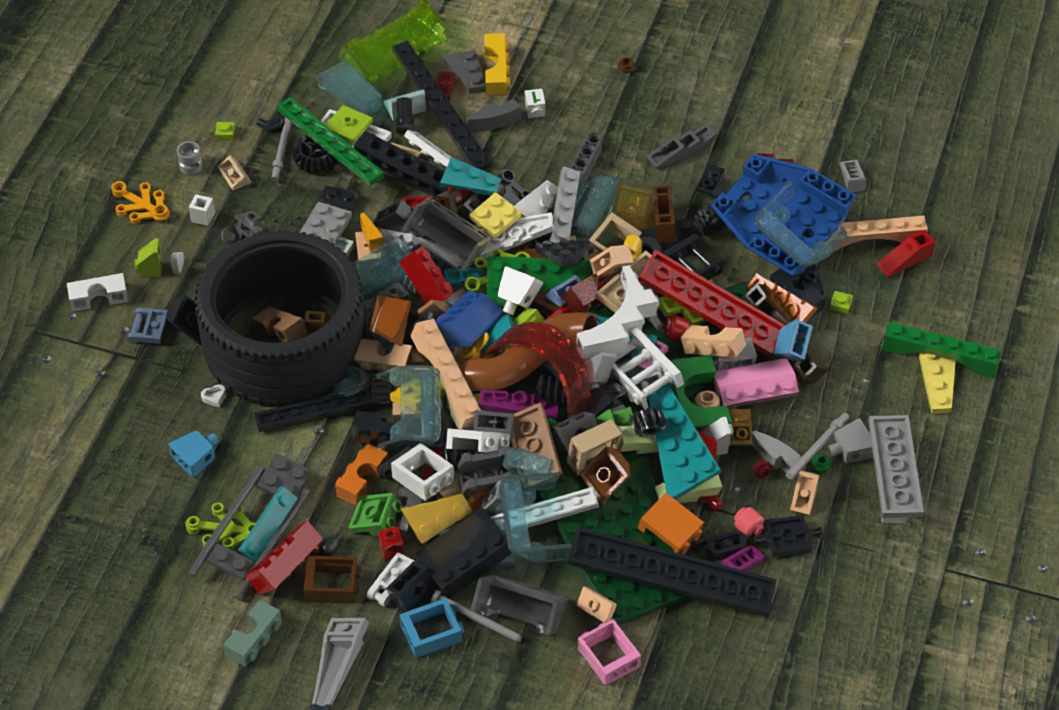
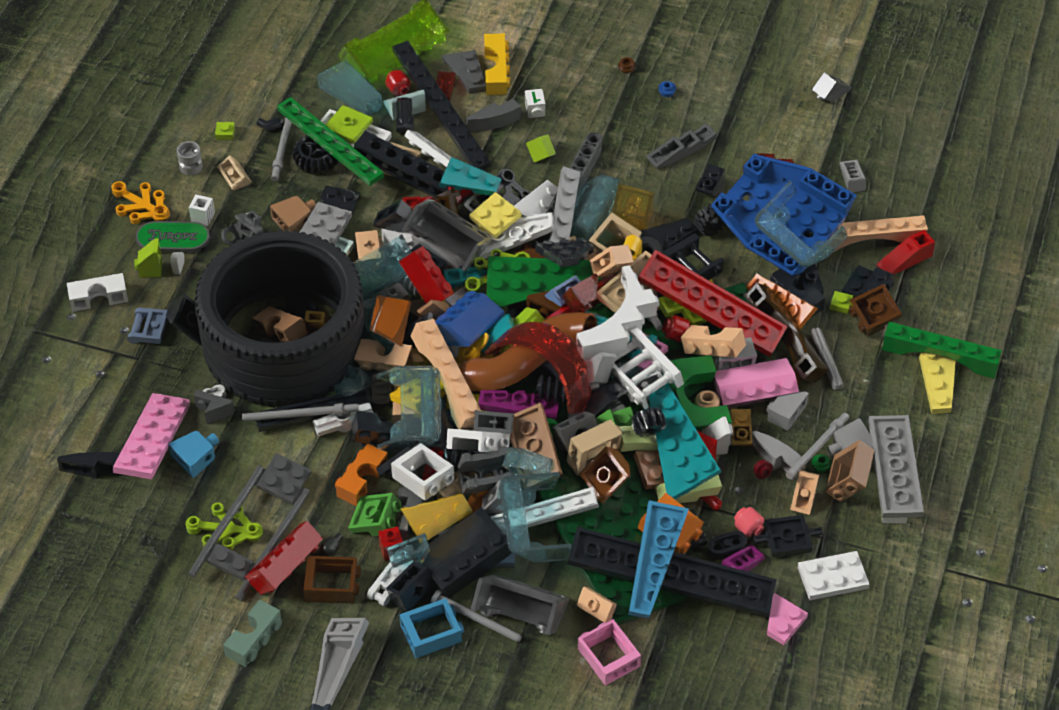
teal plate [238,486,298,563] -> none
light orange slope [360,213,384,252] -> none
white torso [498,267,543,315] -> none
reddish brown arch [653,185,676,244] -> none
dark azure torso [774,319,813,361] -> none
none -> black slope [57,452,120,478]
none -> bright pink plate [113,393,190,480]
none -> green tile [136,221,210,253]
none -> dark grey slope [194,390,234,424]
none -> light grey bar [242,403,359,421]
none -> medium nougat torso [270,196,316,233]
none -> white piece [313,403,373,436]
none -> red head [385,70,411,96]
none -> clear light blue slope [387,533,430,568]
none -> lime panel [526,134,556,162]
none -> dark azure wing [628,501,689,619]
none -> nougat plate [633,450,665,489]
none -> blue plate [658,81,676,97]
none -> light grey slope [767,391,808,431]
none -> bright pink wing [767,593,808,645]
none -> white plate [798,551,869,601]
none -> light grey axle [811,328,843,390]
none -> slope [812,72,852,102]
none -> medium nougat window [825,440,875,502]
none -> black plate [842,265,894,298]
none -> reddish brown plate [848,284,902,336]

